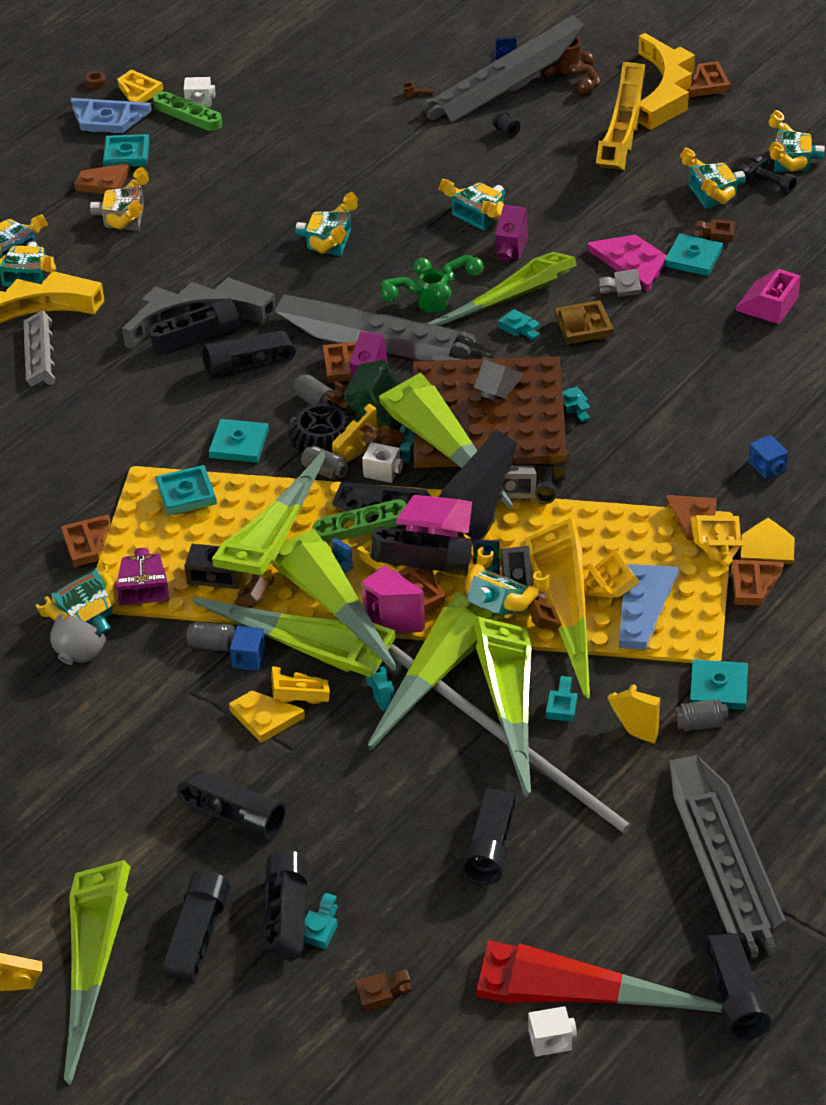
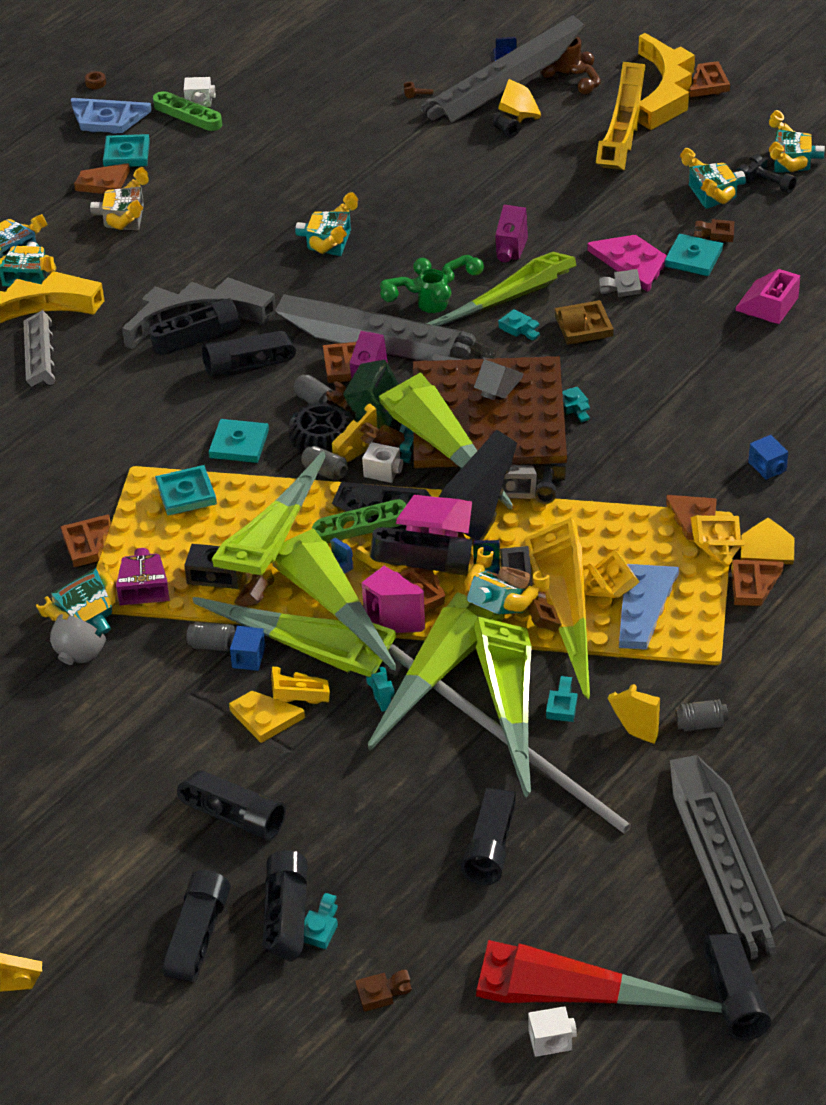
lime plate [64,860,130,1085] -> none
yellow wing [117,70,163,103] -> none
torso [438,179,505,231] -> none
teal plate [690,659,748,710] -> none
none -> yellow slope [498,79,541,122]
none -> medium nougat tile [498,567,530,589]

